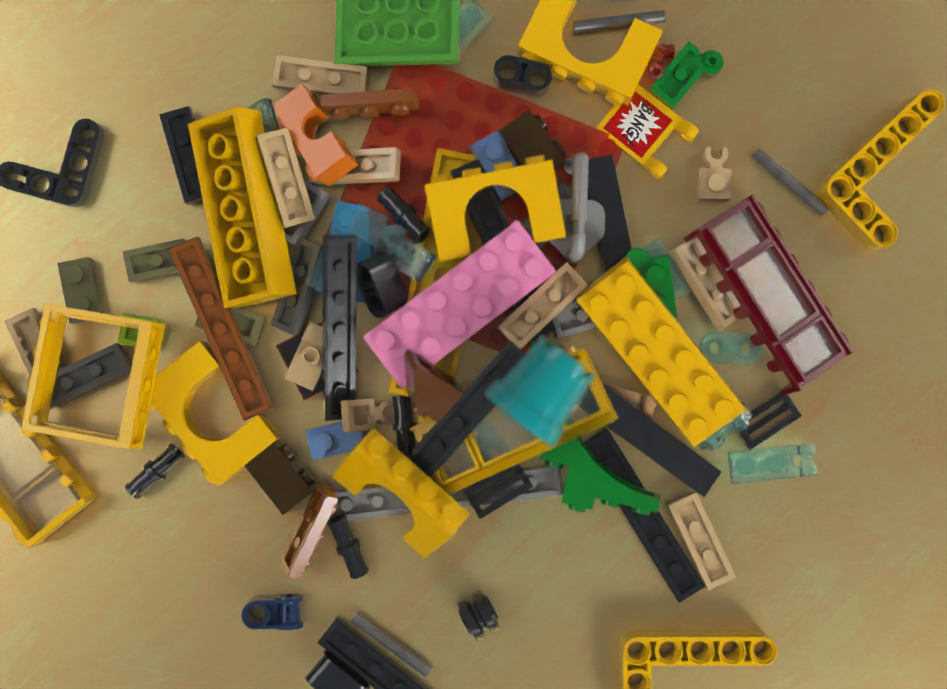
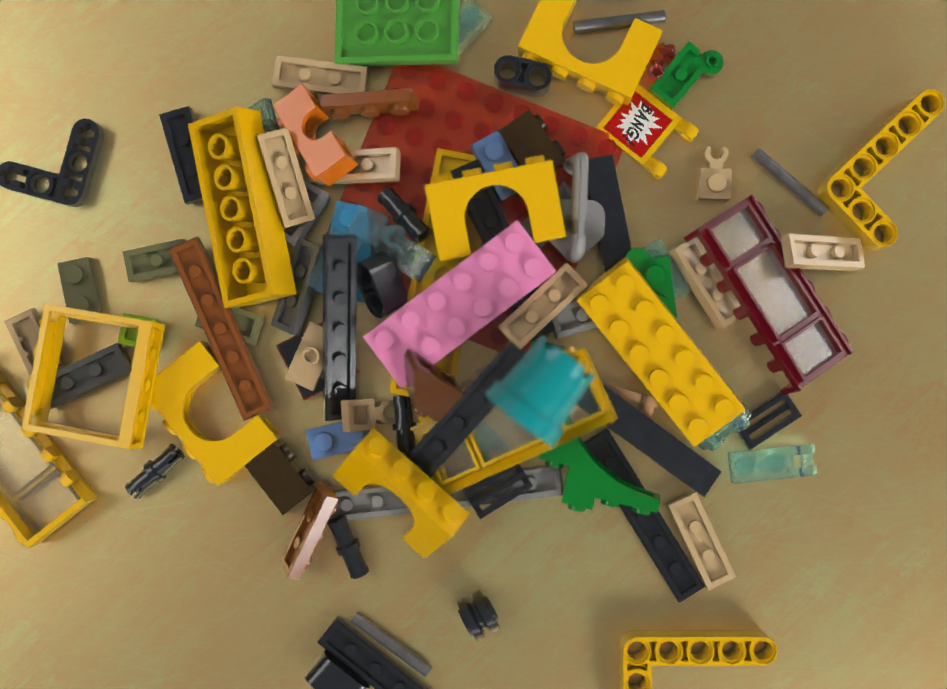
dark blue piece [241,593,303,630] -> none
clear light blue plate [699,332,764,365] -> none
none -> tan plate [781,234,866,271]

